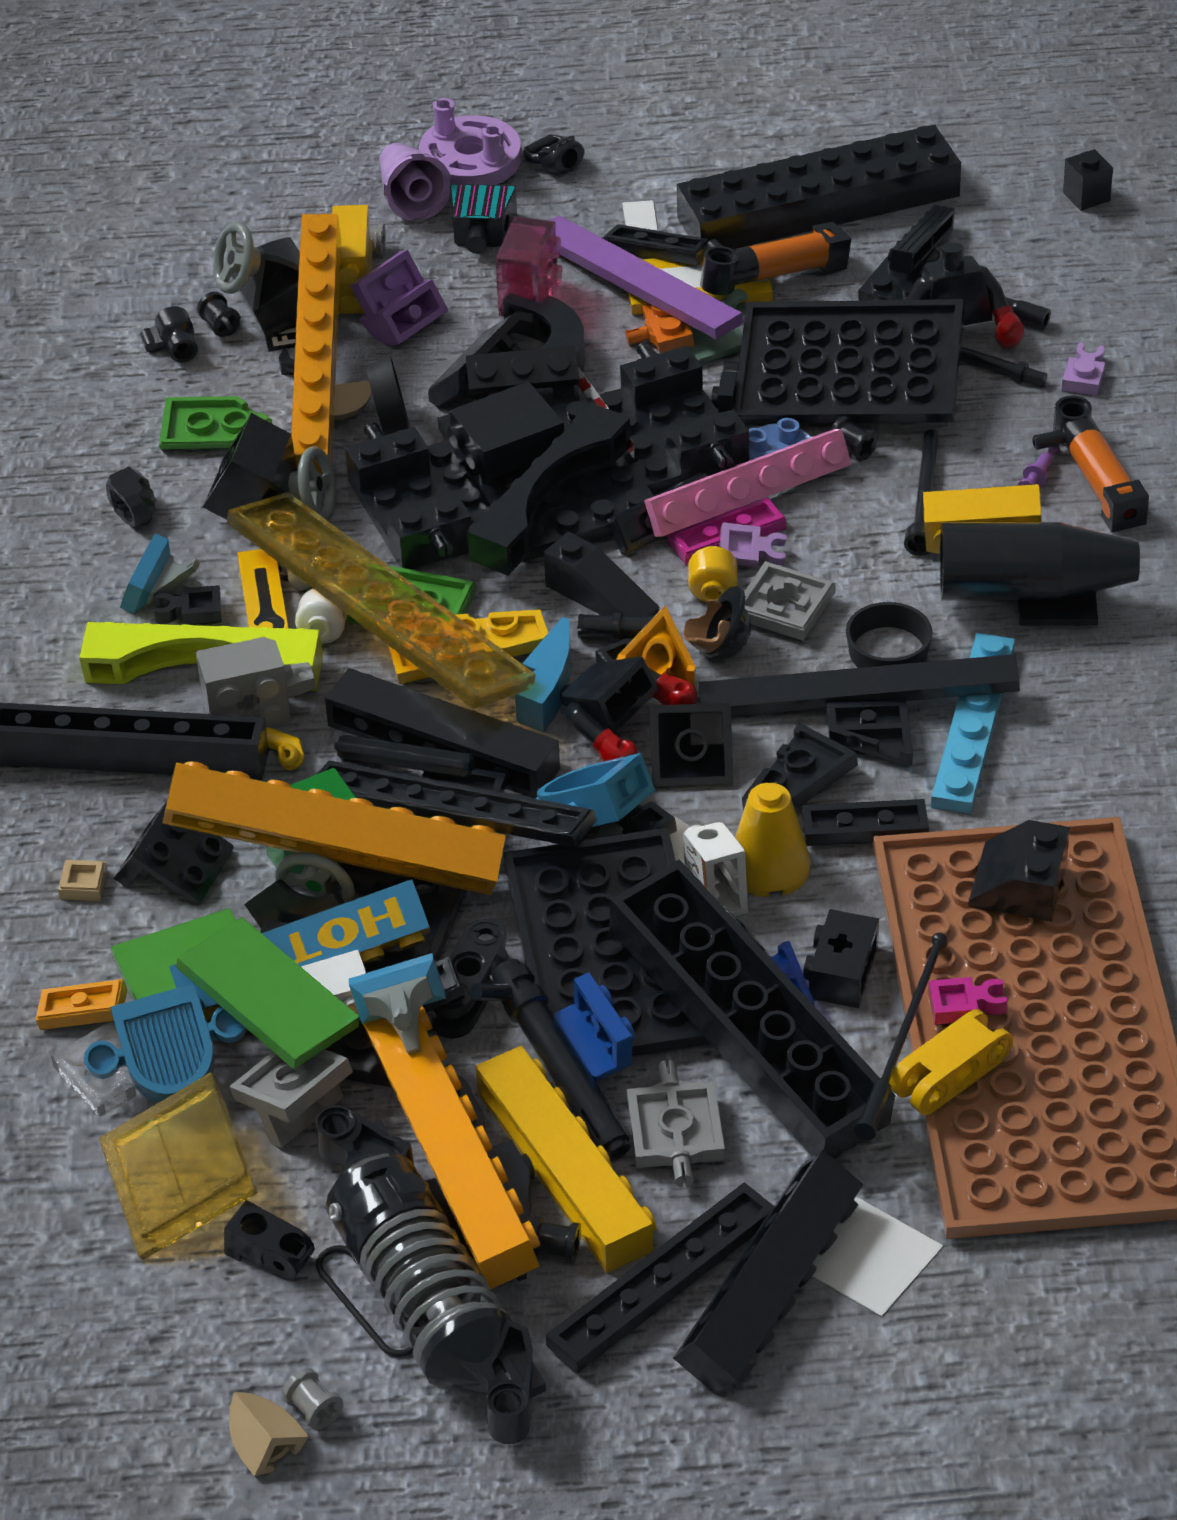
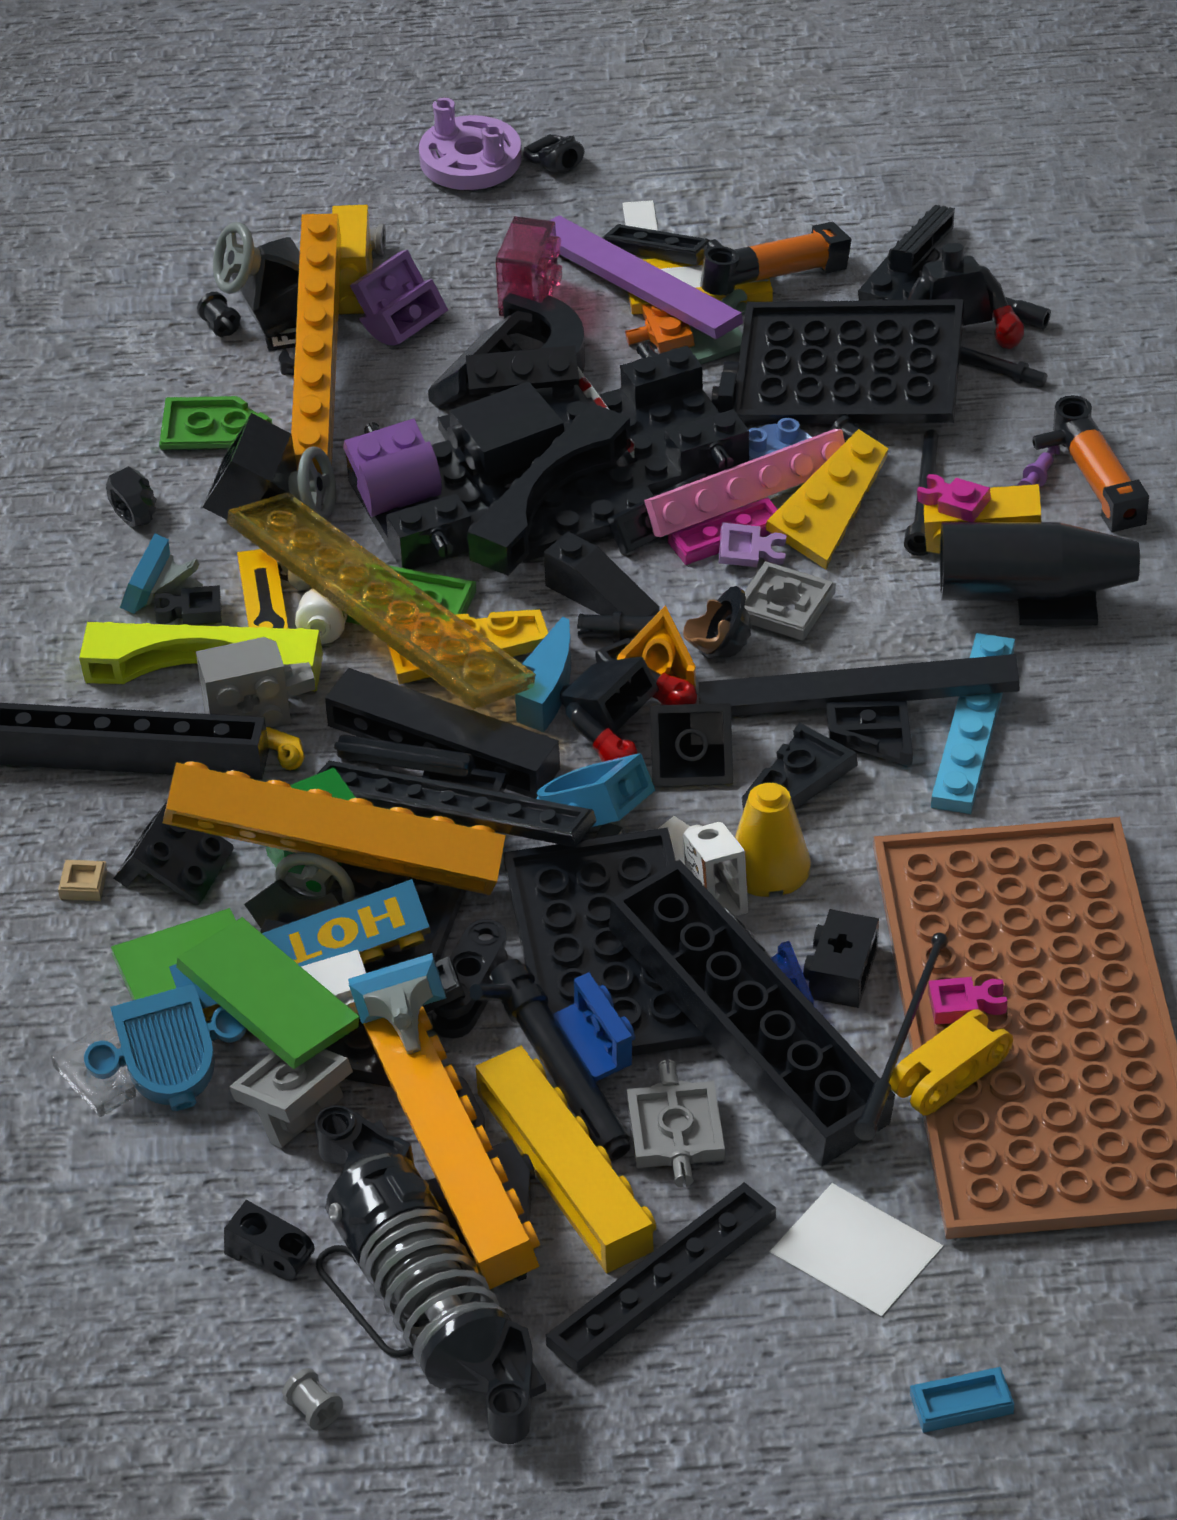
light orange plate [36,979,127,1030] -> none
clear yellow piece [99,1072,258,1260] -> none
black piece [140,306,198,363] -> none
tan brick [229,1392,309,1476] -> none
tan brick [334,381,372,421] -> none
black tyre [366,356,410,435] -> none
lavender cone [379,143,451,221] -> none
black torso [450,184,517,254] -> none
black bush [532,1216,581,1264] -> none
black plate [616,801,677,835] -> none
black brick [673,1150,864,1394] -> none
black brick [677,124,961,249] -> none
yellow head [688,546,738,602] -> none
black plate [802,799,929,846] -> none
black tyre [846,602,933,668] -> none
black slope [968,820,1070,921] -> none
lavender plate [1062,342,1105,396] -> none
black brick [1063,149,1113,211] -> none
none -> medium lavender brick [343,418,442,517]
none -> yellow wing [766,429,888,570]
none -> dark azure tile [910,1367,1014,1433]
none -> dark pink plate [917,474,991,522]

